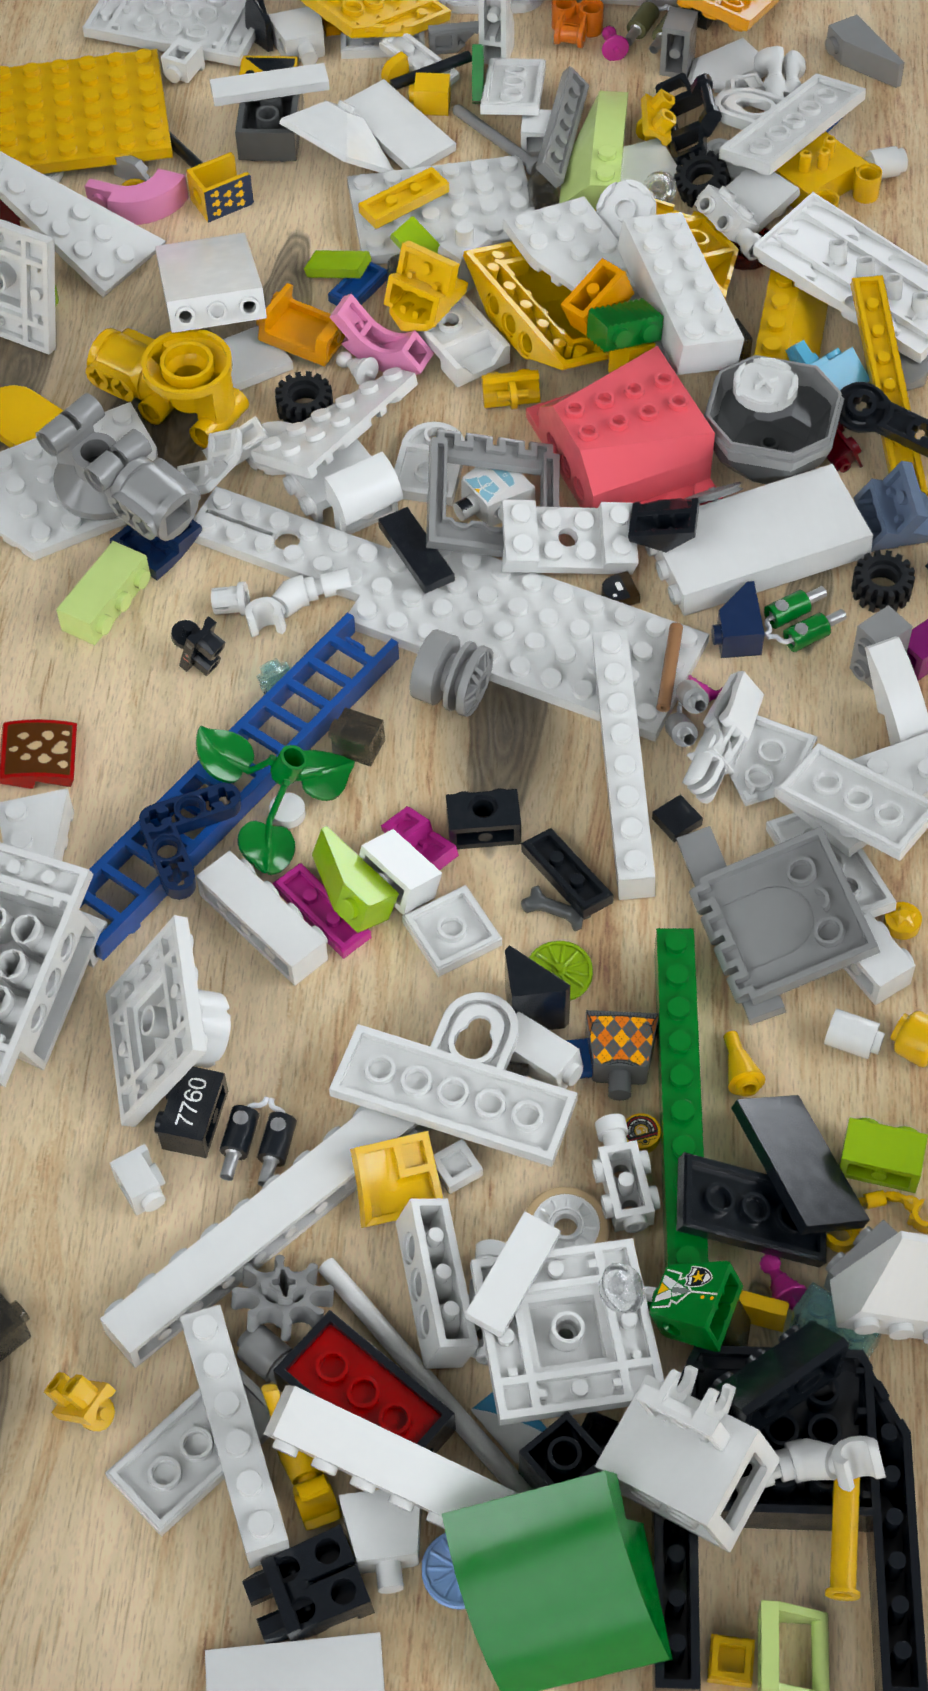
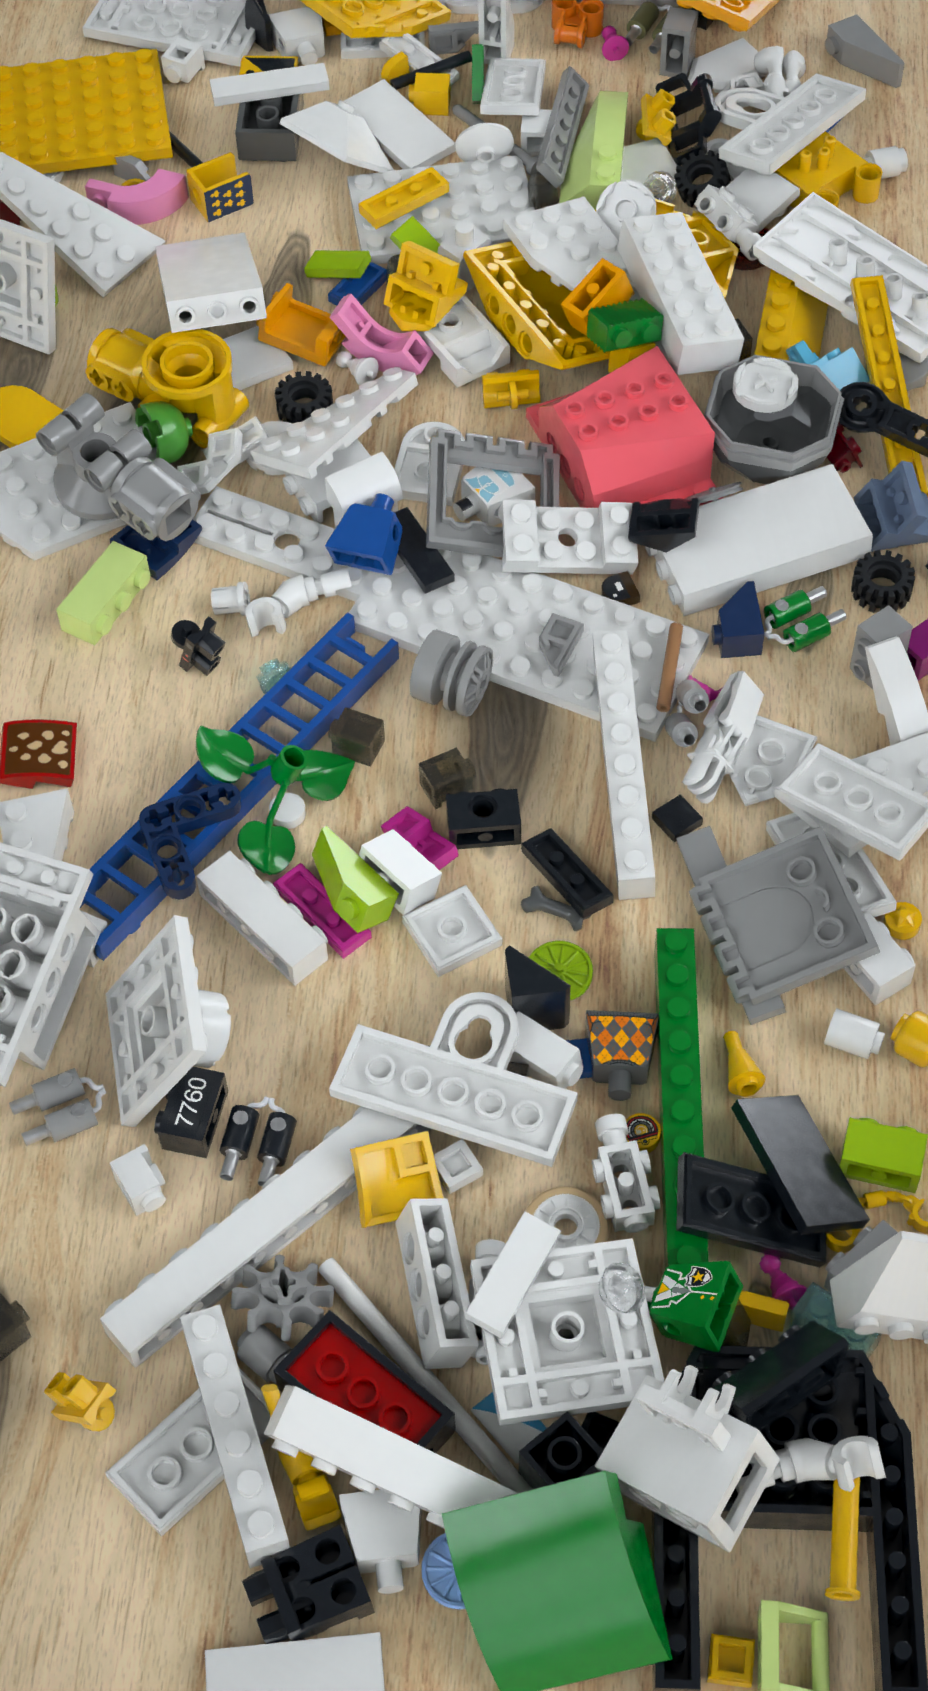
none -> light grey piece [9,1068,106,1146]
none -> bright green cylinder [135,401,193,464]
none -> blue torso [325,493,403,575]
none -> clear smoke brick [419,747,476,809]
none -> white dish [455,123,514,163]
none -> light grey tile [539,613,584,677]

